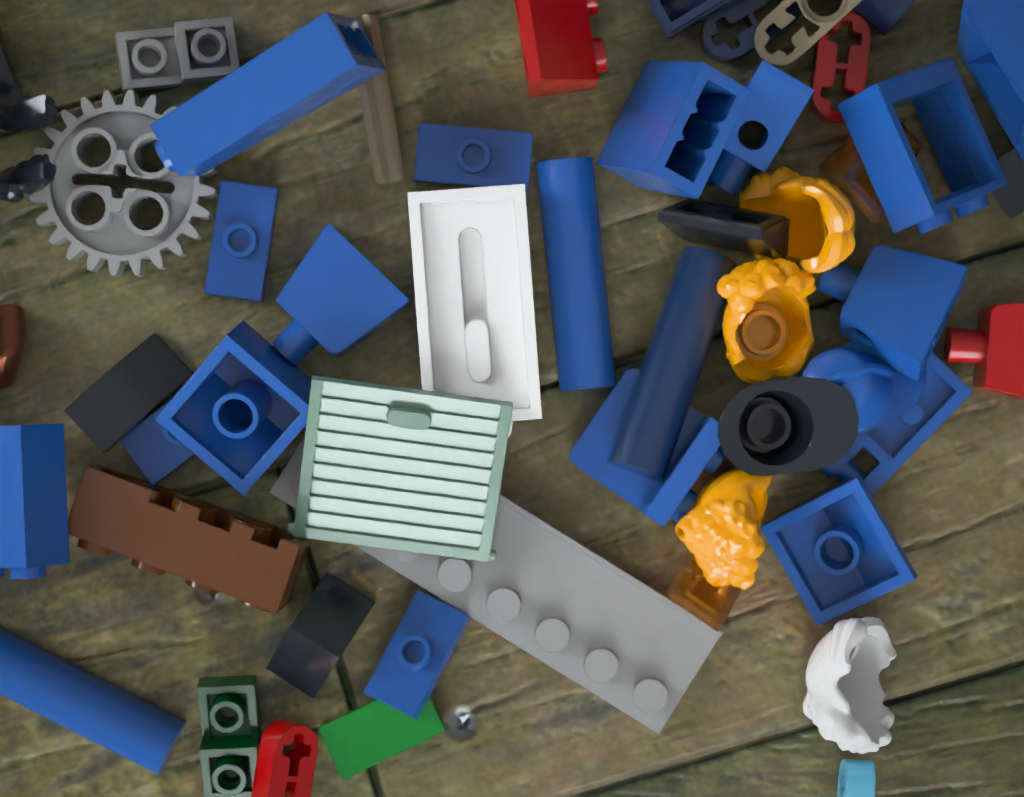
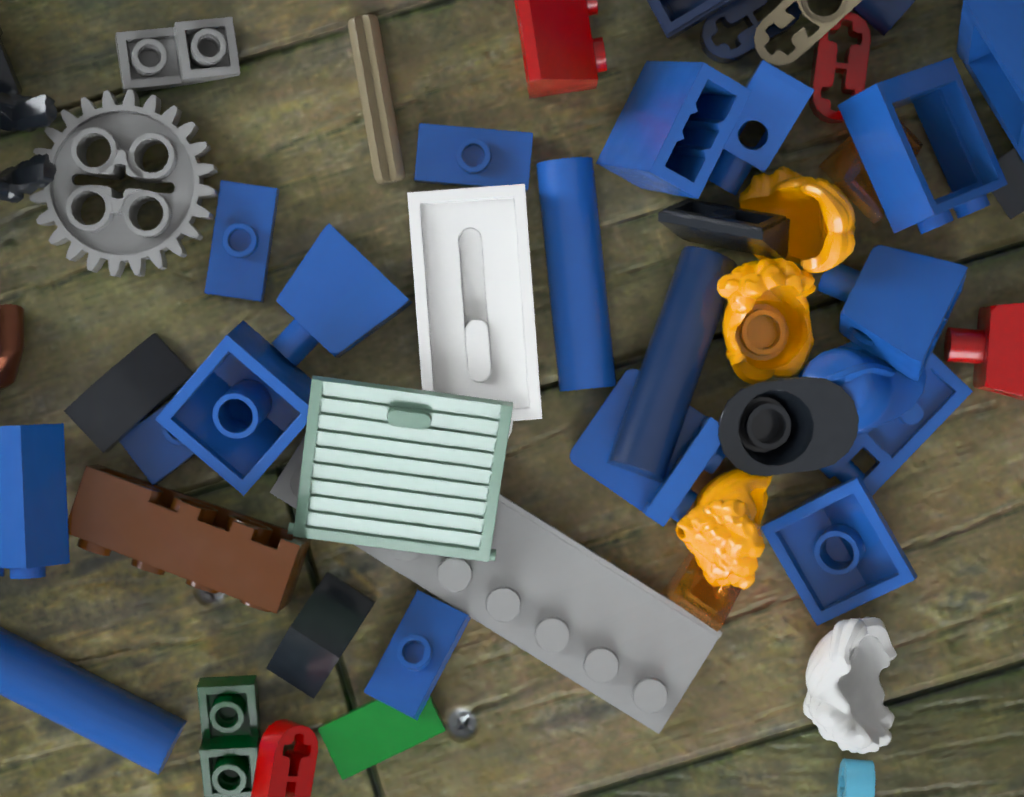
blue slope [150,12,387,177] -> none

